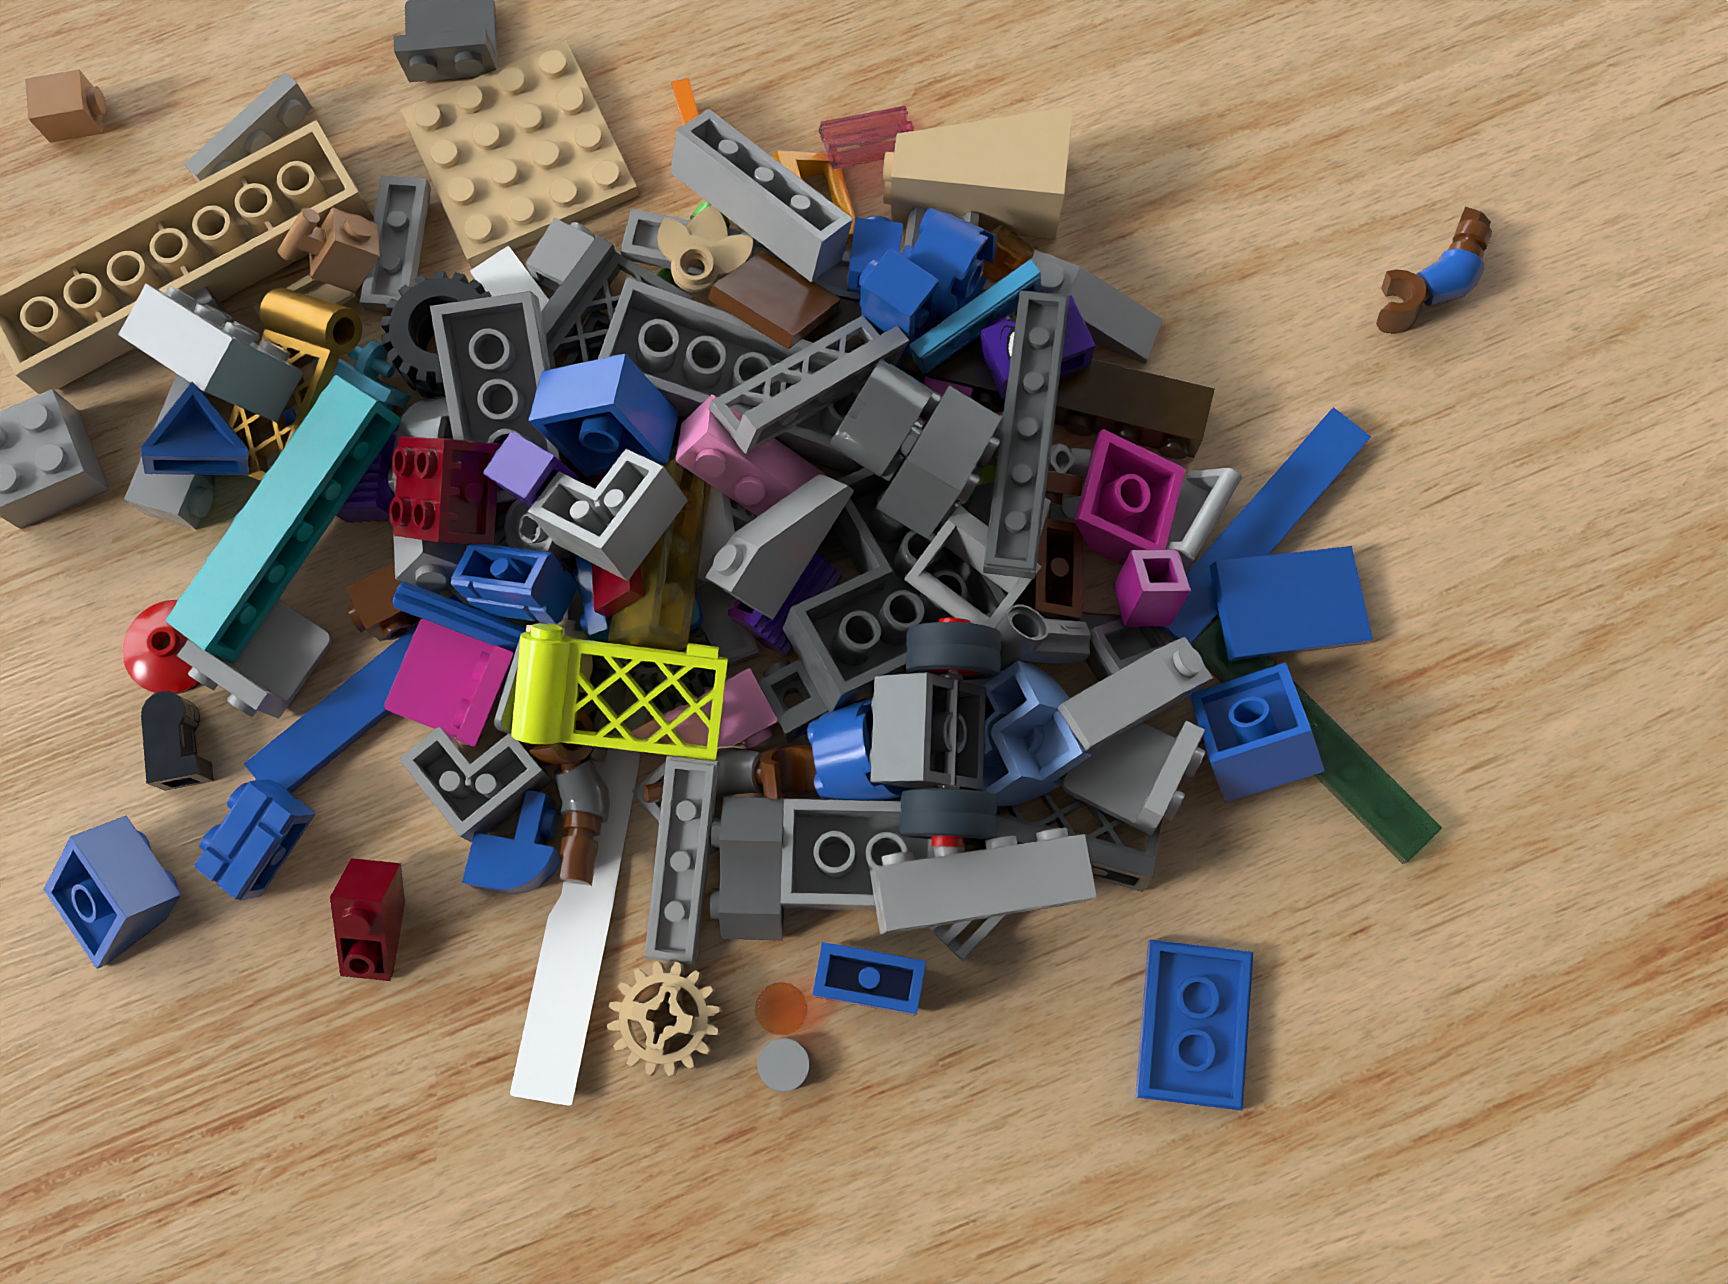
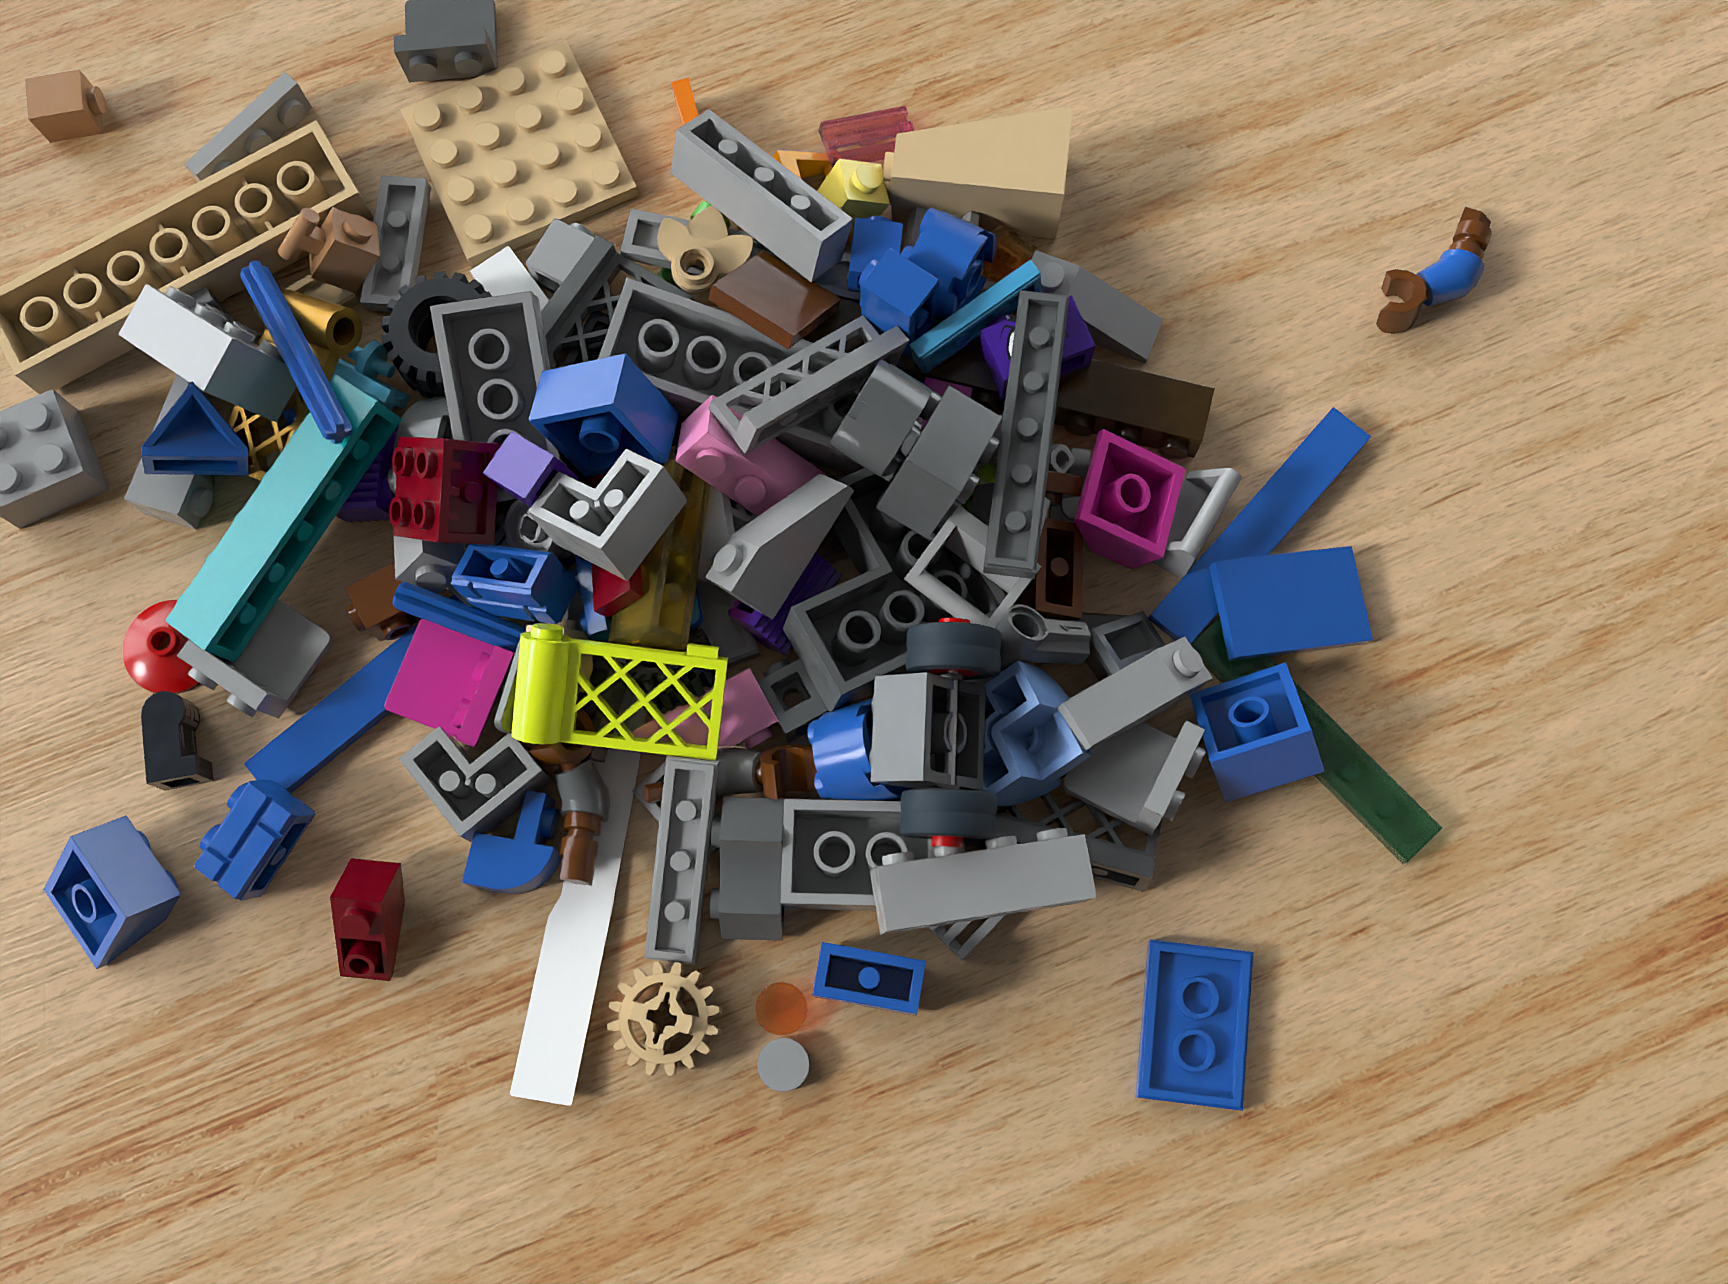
magenta brick [1113,550,1191,627] -> none
none -> blue axle [240,260,352,444]
none -> light yellow brick [817,159,890,235]

